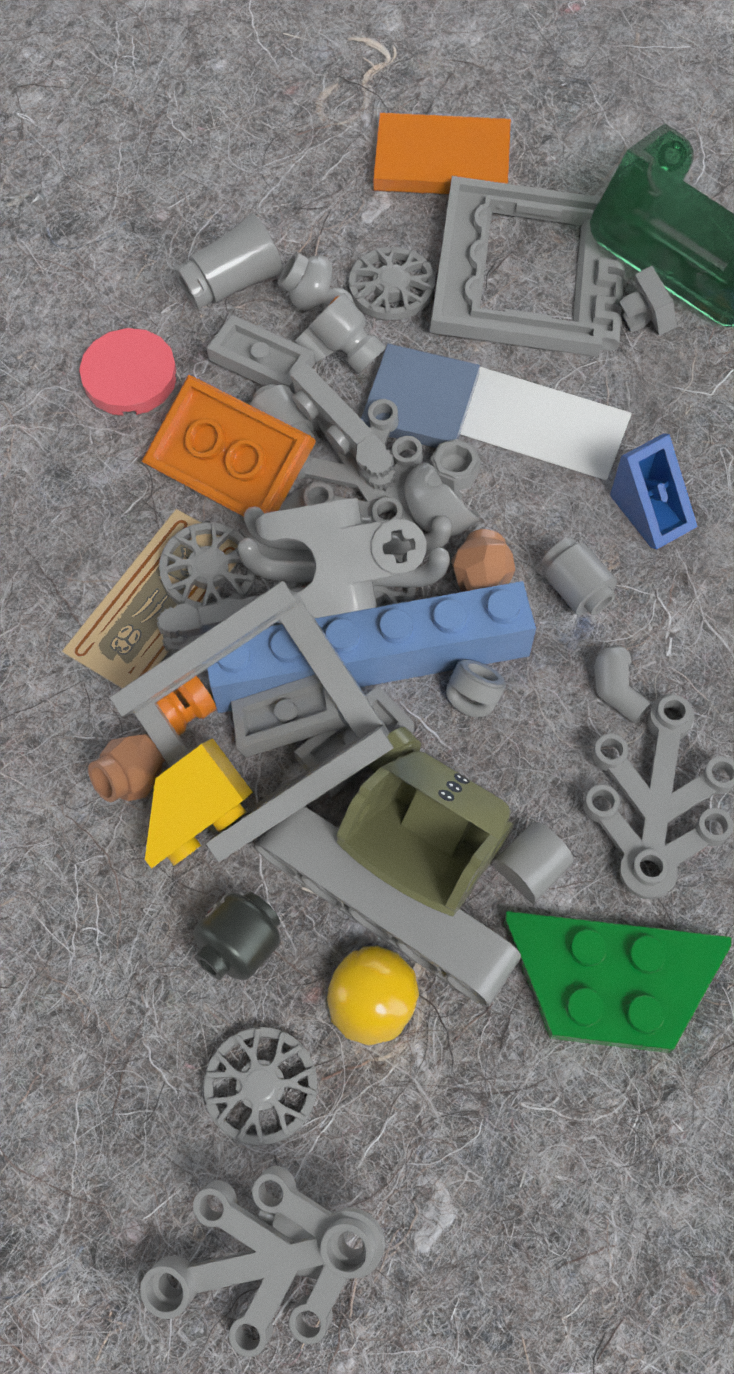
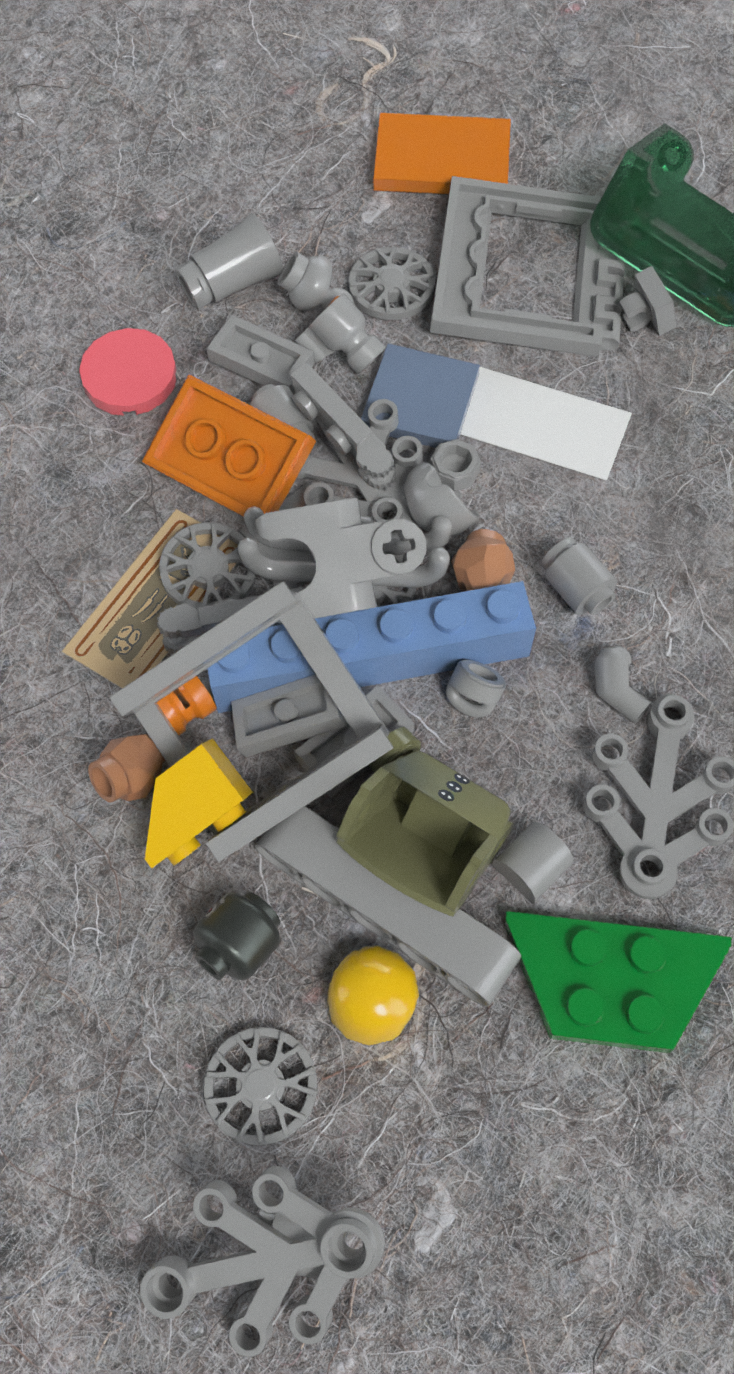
blue slope [610,433,698,550] -> none

